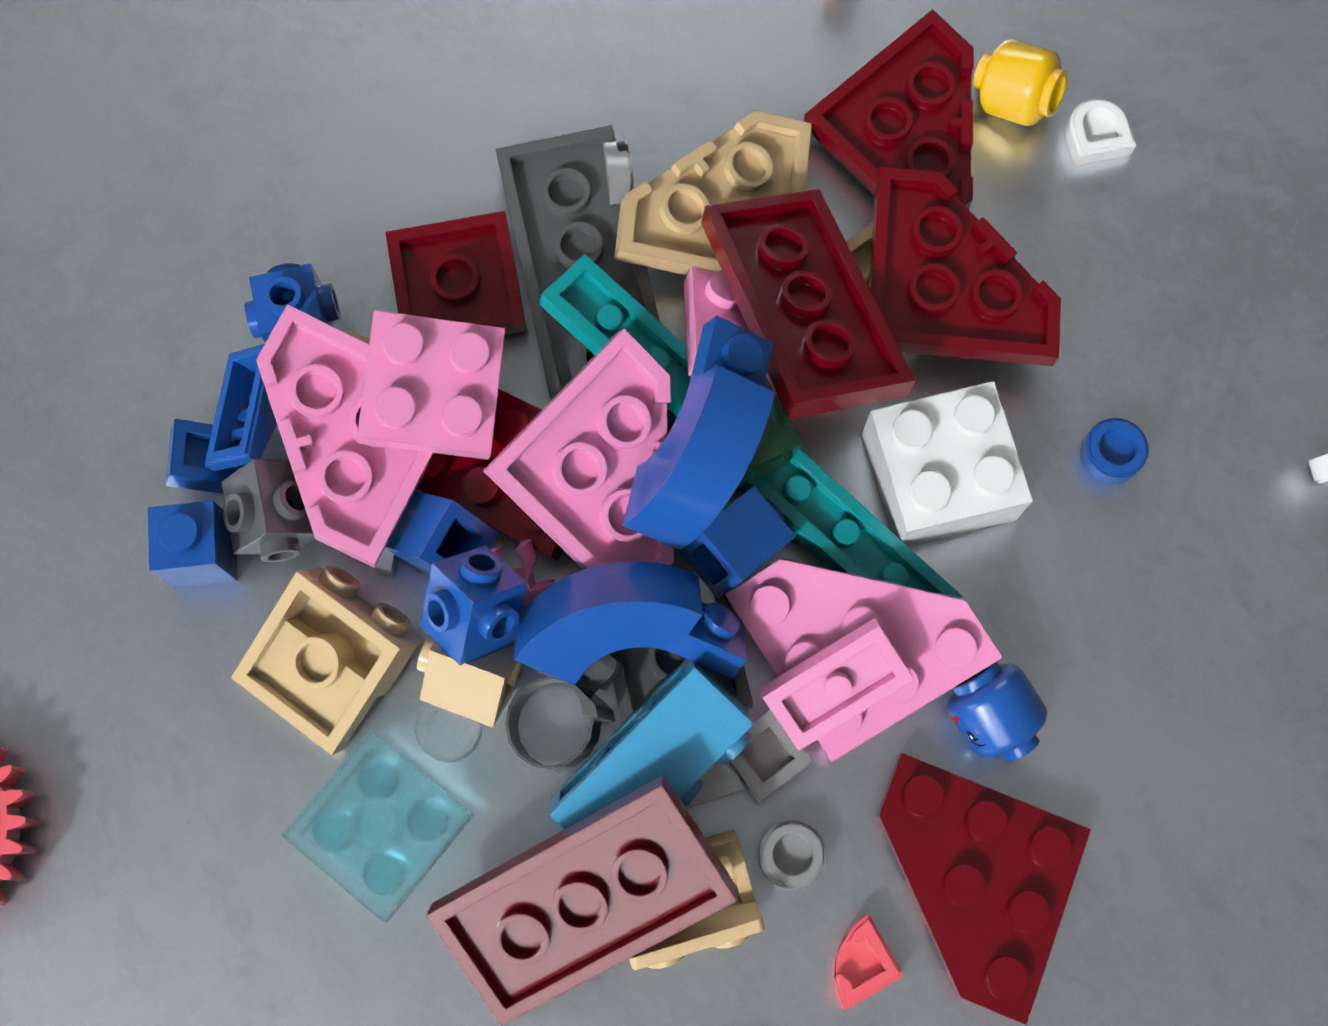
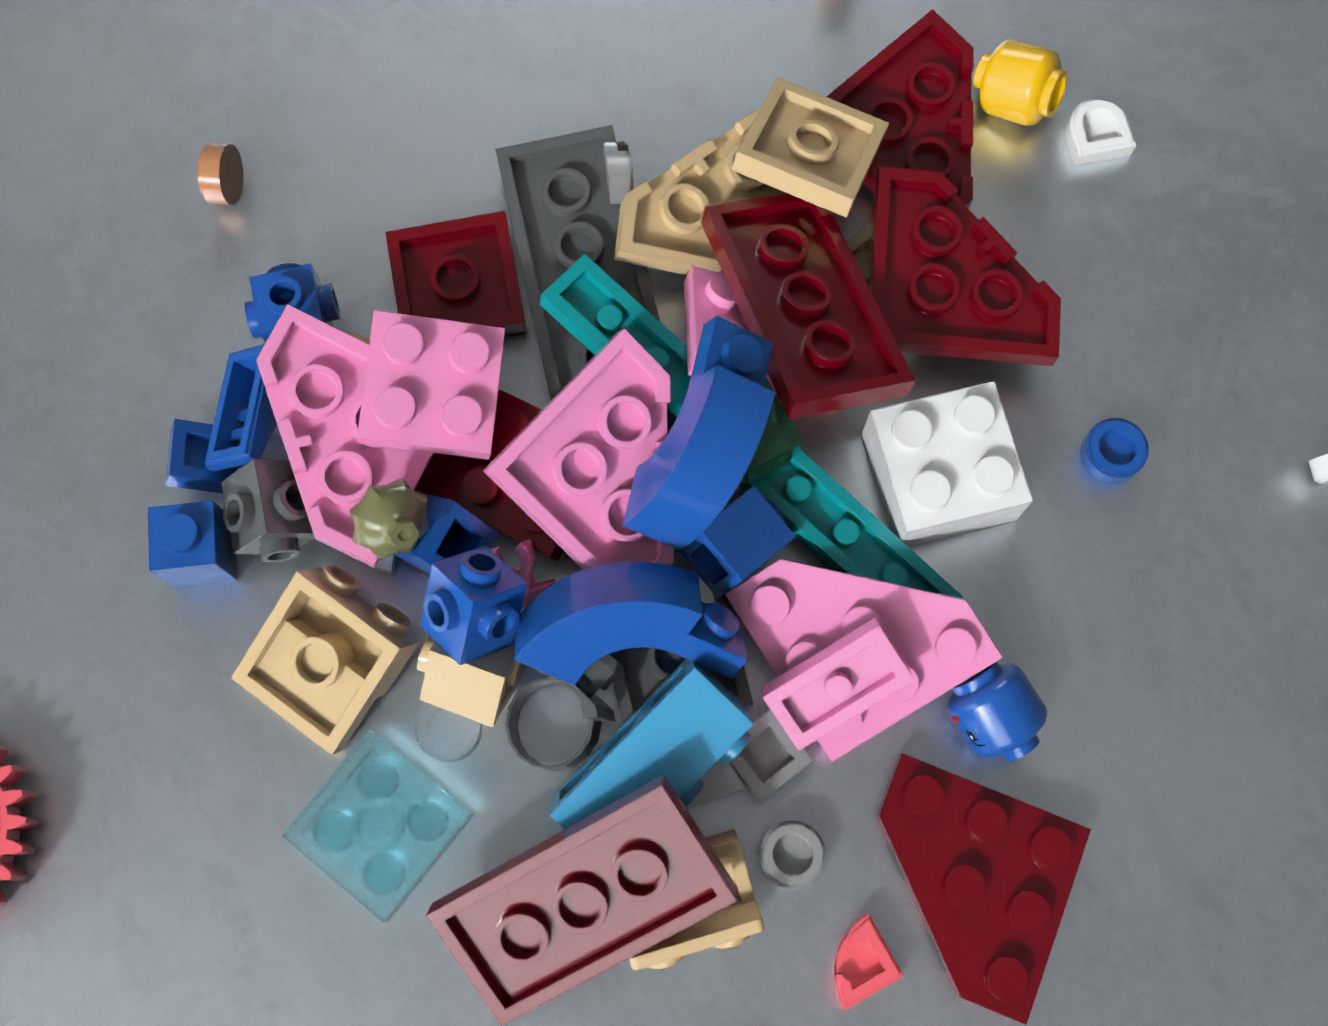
none -> nougat tile [197,143,243,205]
none -> olive piece [349,478,430,560]
none -> tan plate [731,77,889,218]

